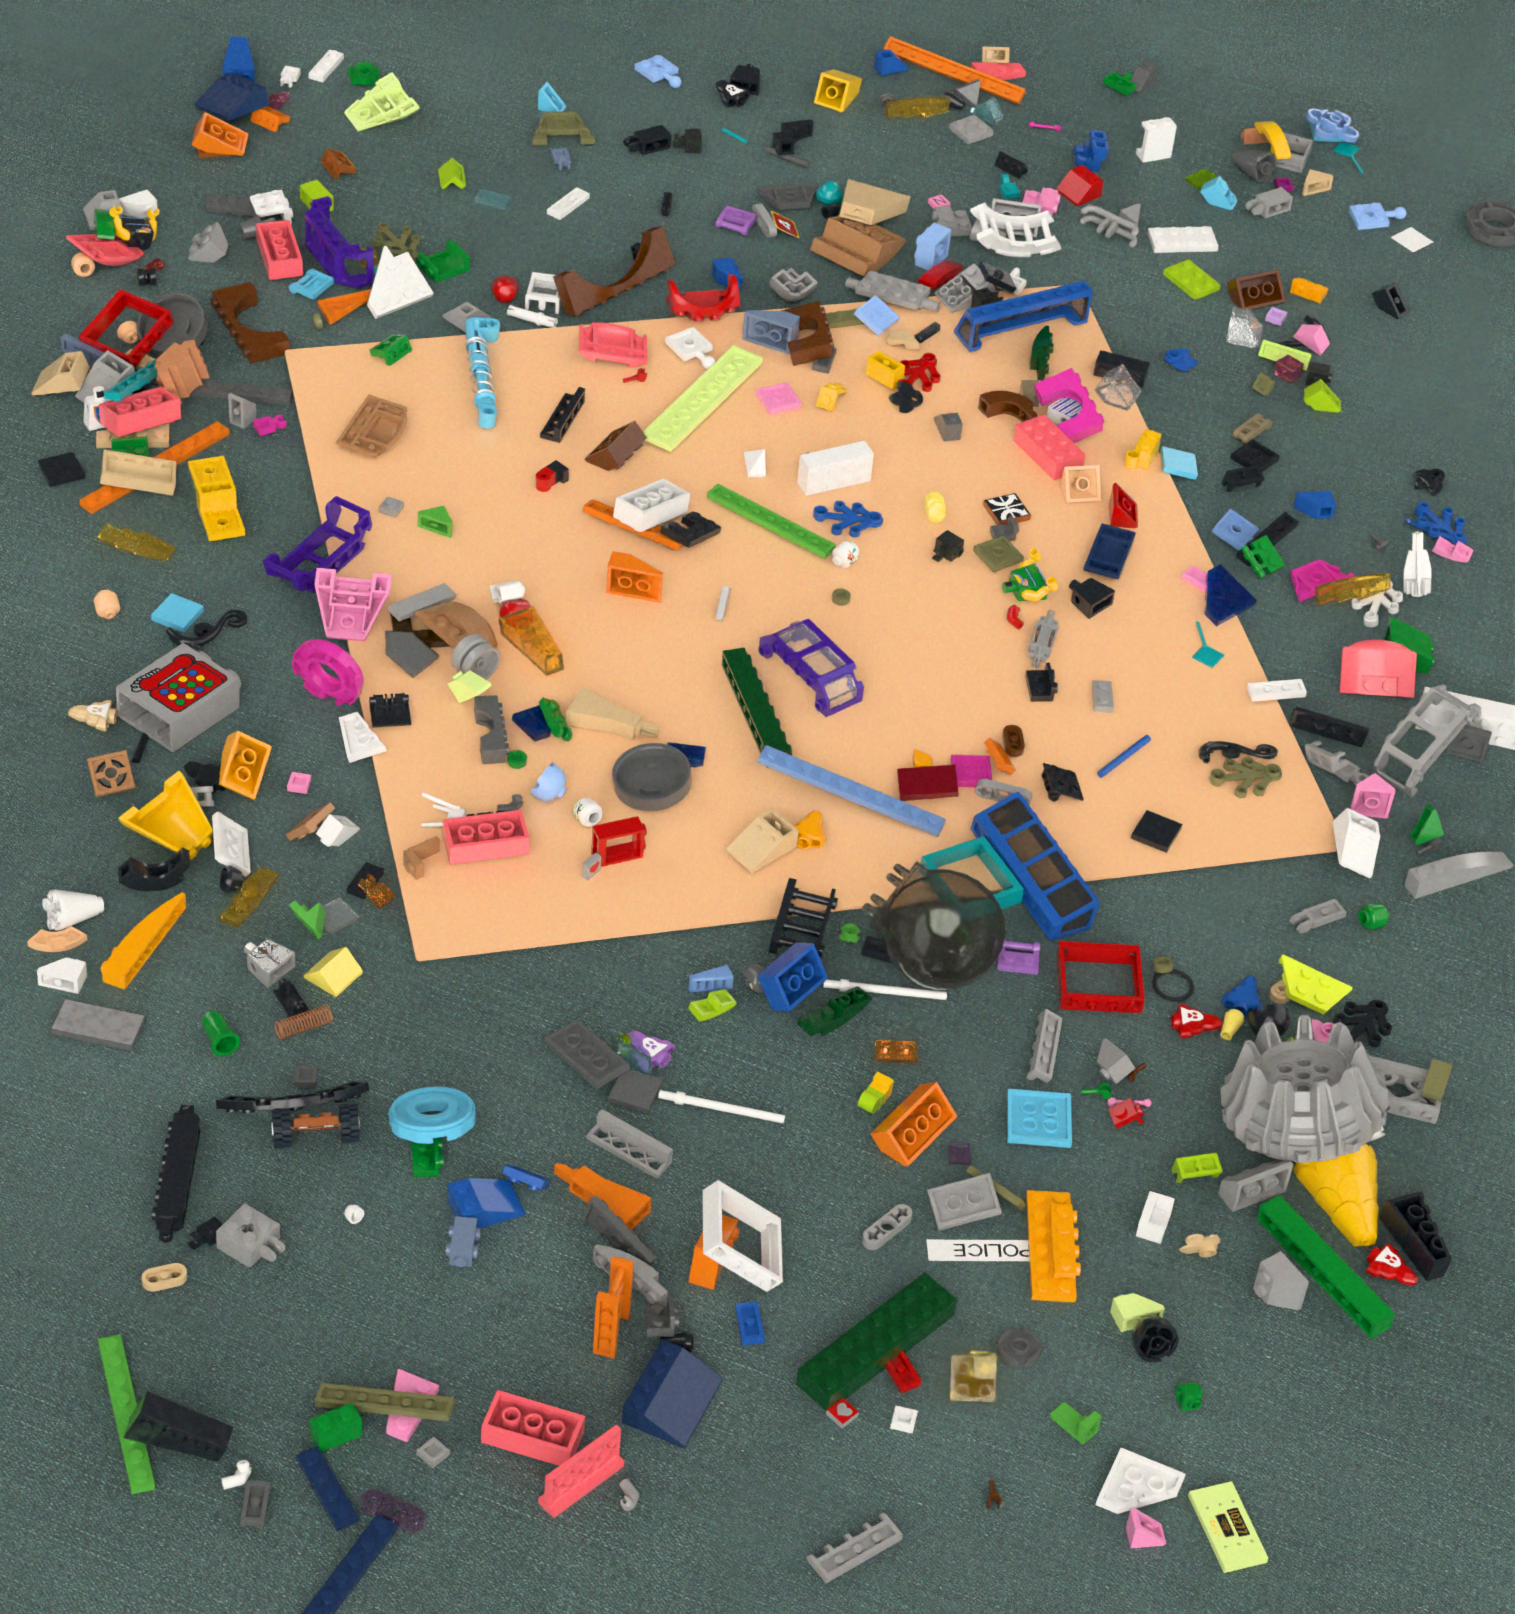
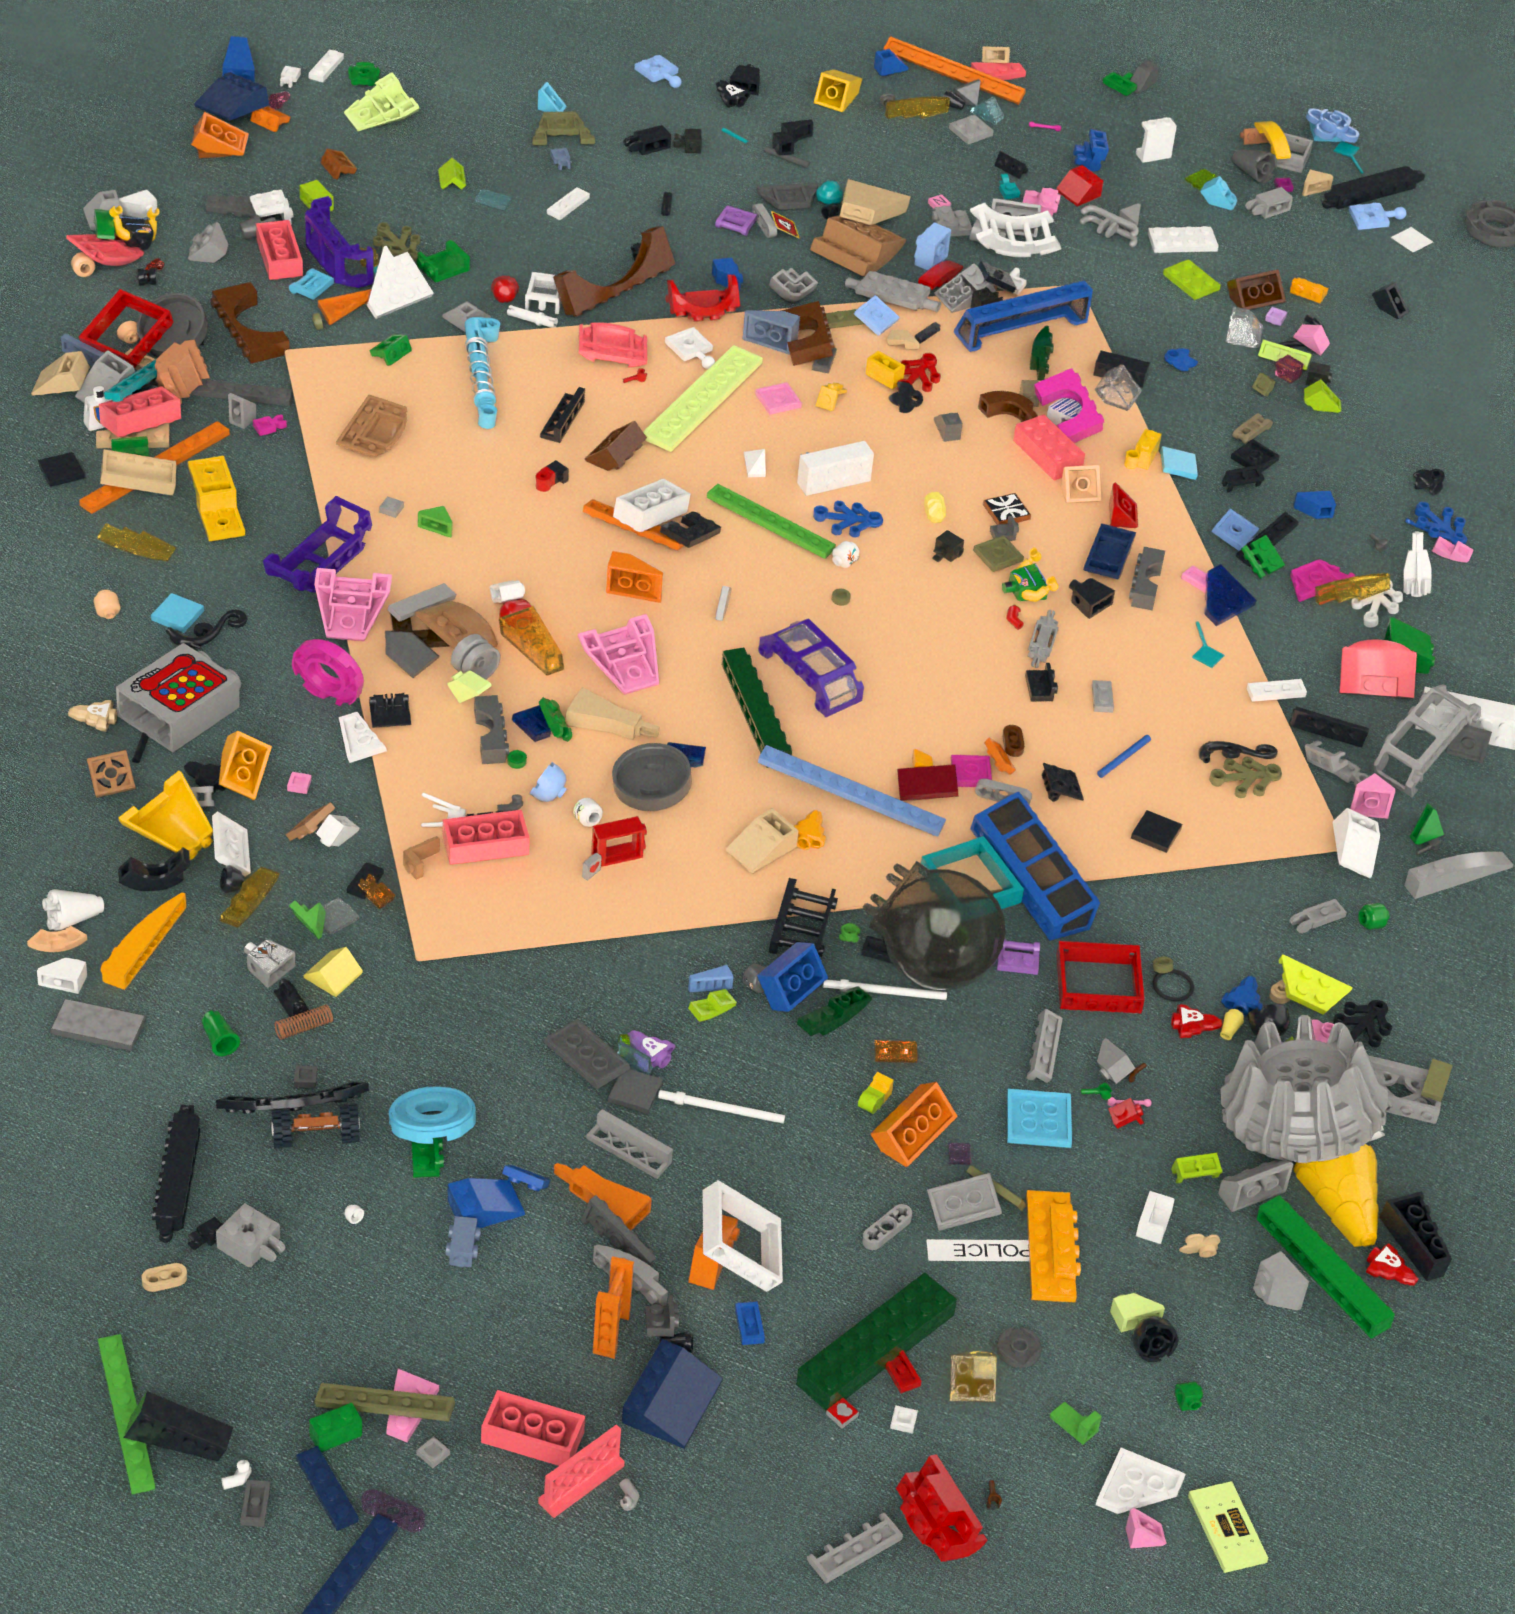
none -> bright pink wedge [577,614,659,695]
none -> red piece [896,1454,987,1562]
none -> dark grey arch [1129,547,1165,611]
none -> black hinge [1322,166,1425,210]

